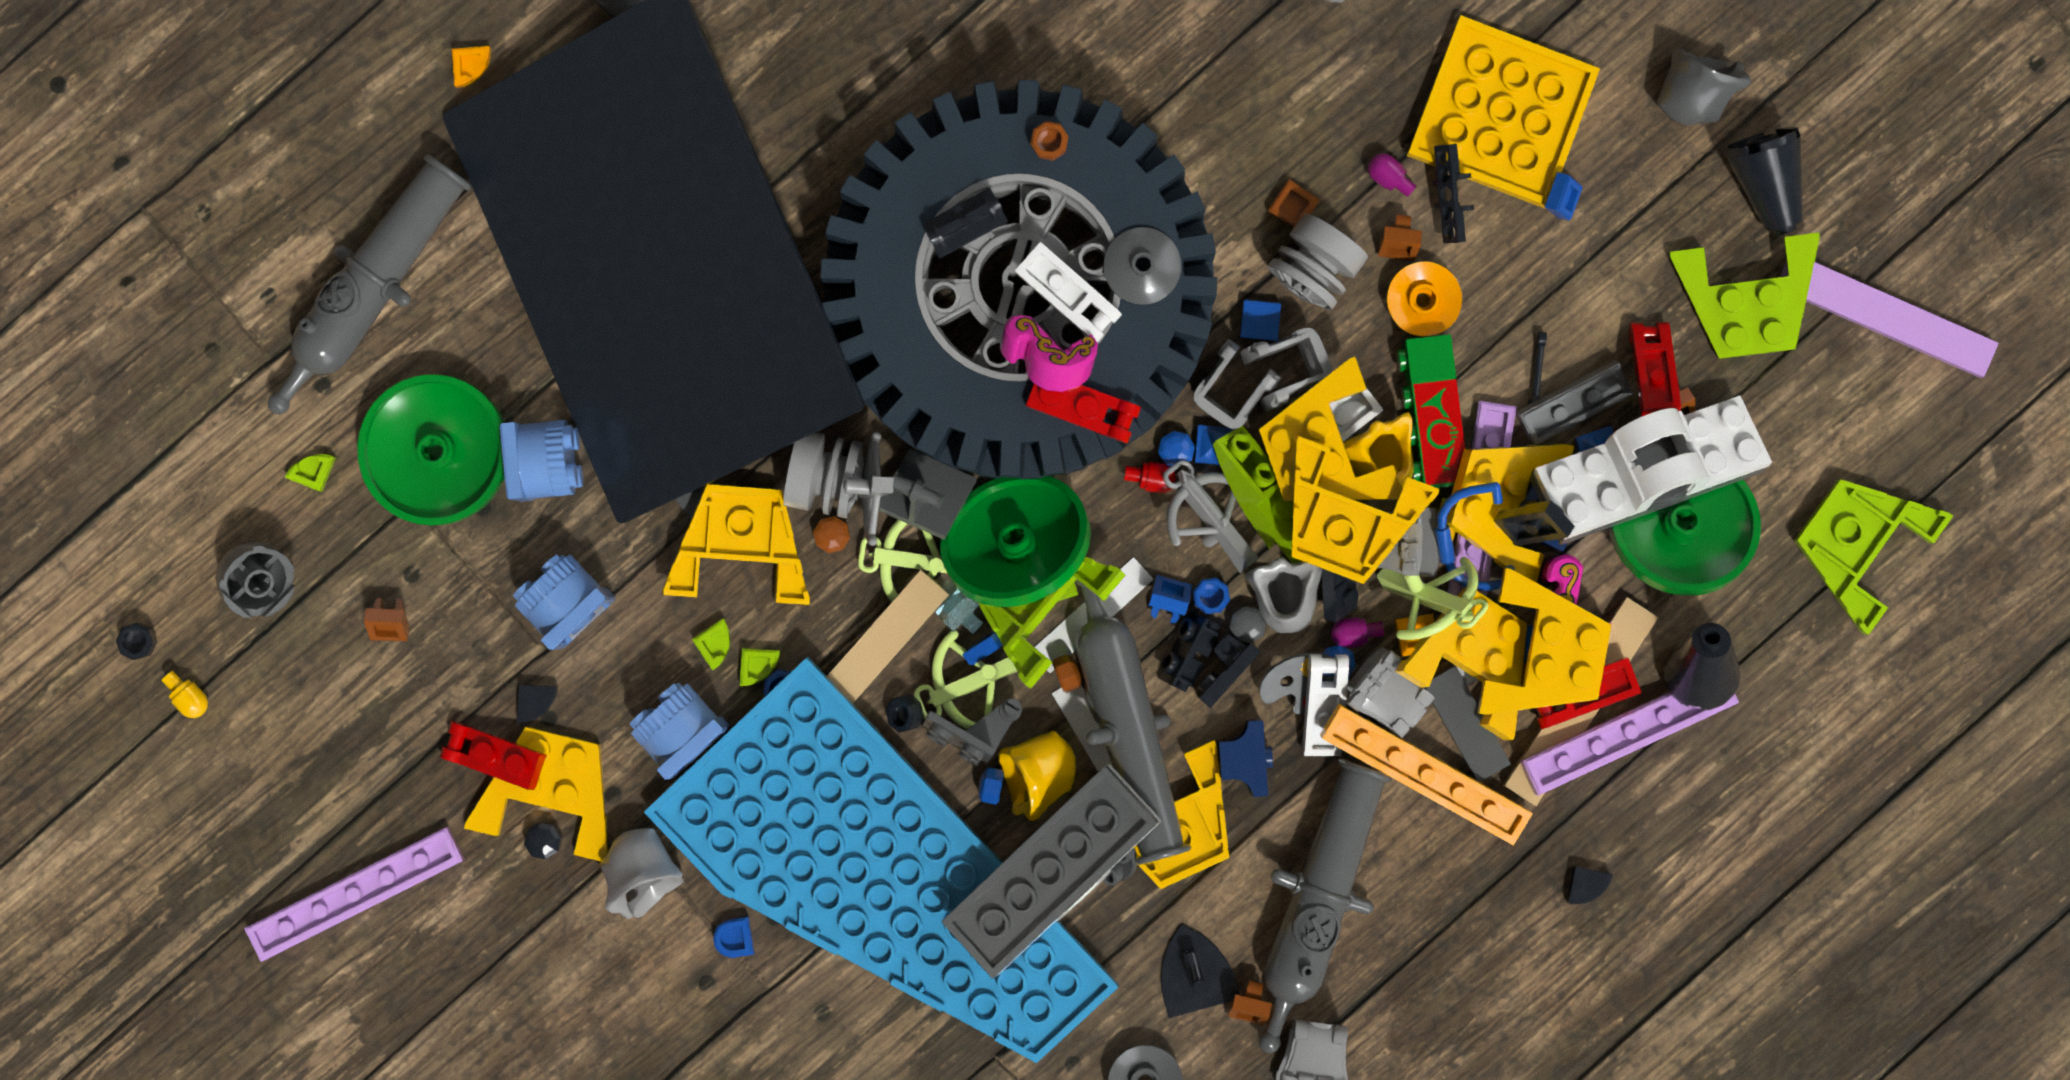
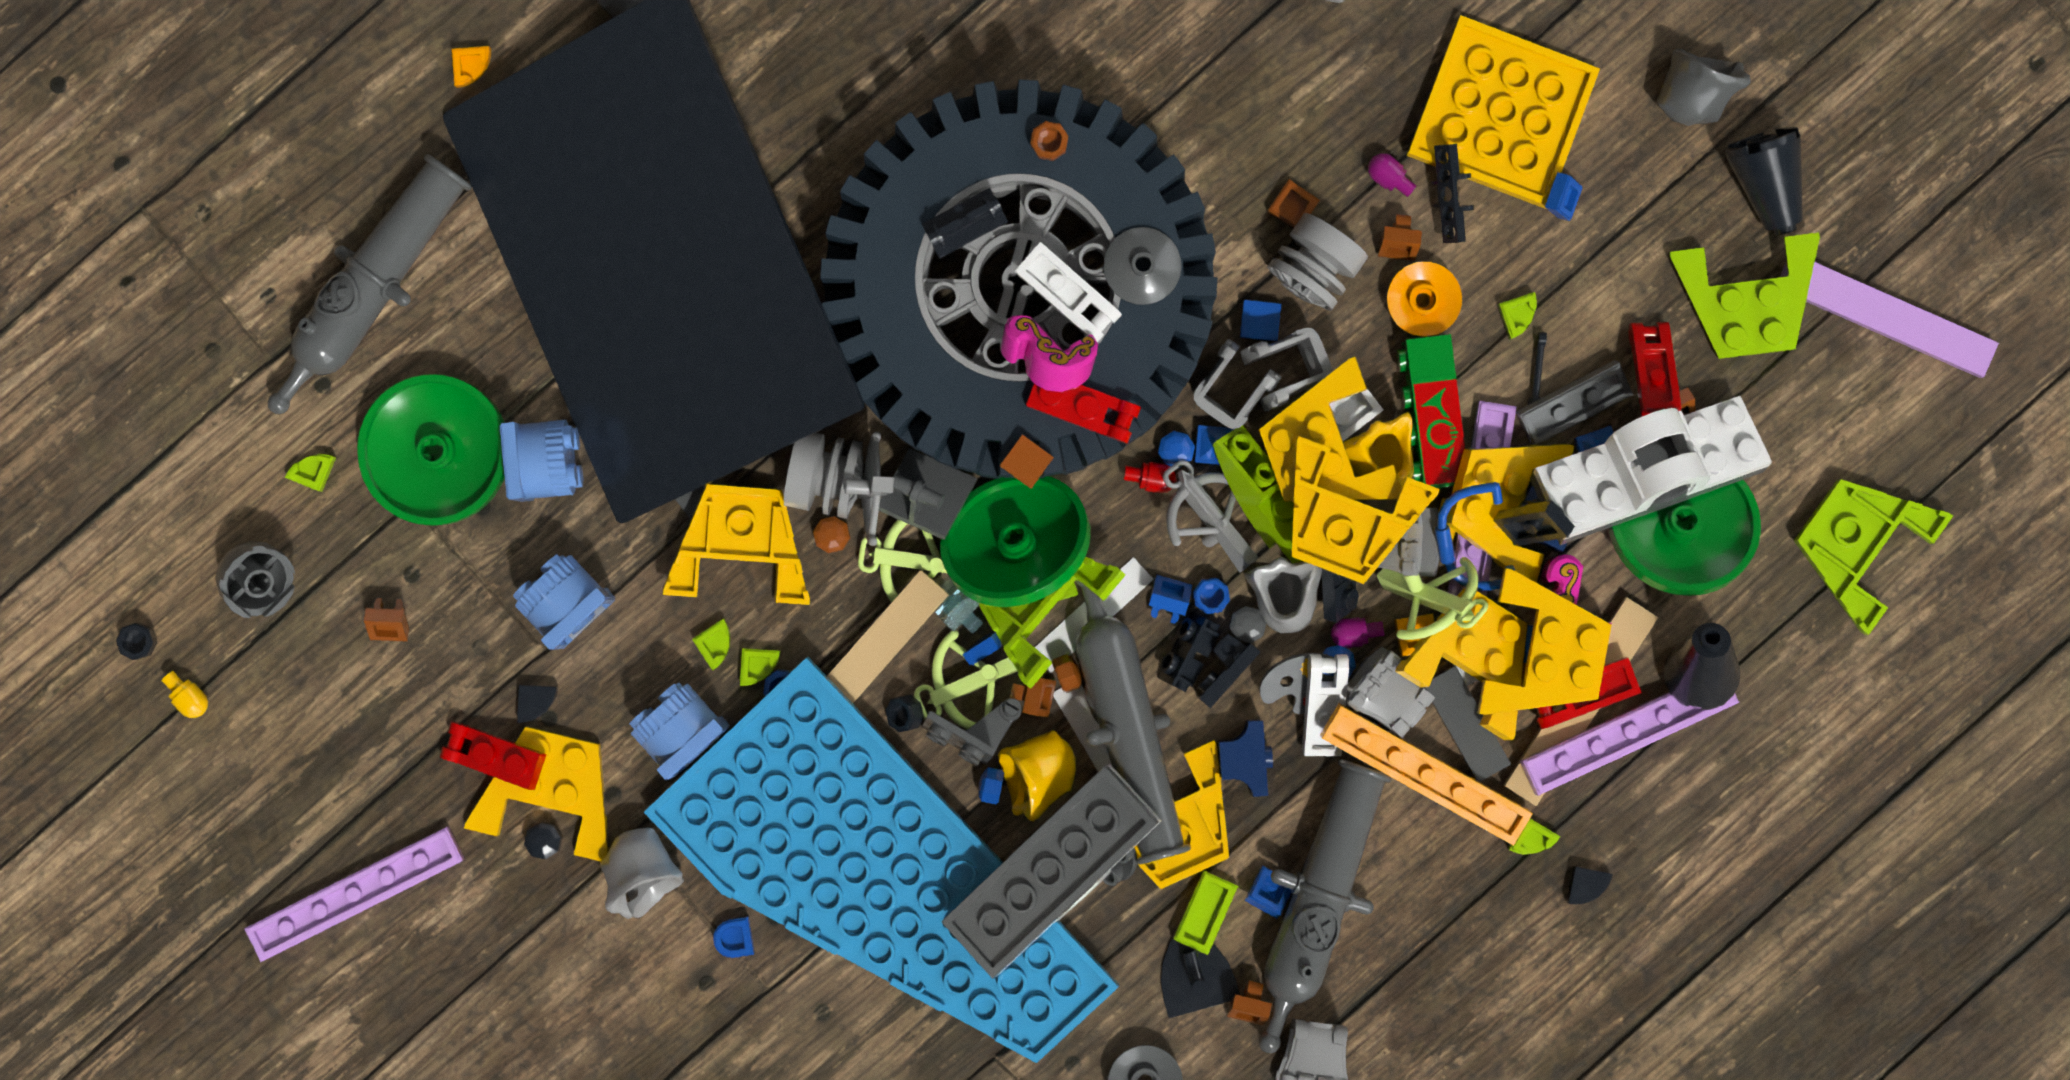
none -> dark orange tile [1000,434,1054,489]
none -> dark orange tile [1010,677,1056,717]
none -> lime tile [1173,870,1238,955]
none -> blue tile [1244,866,1291,919]
none -> lime tile [1498,292,1537,340]
none -> lime tile [1507,819,1561,855]

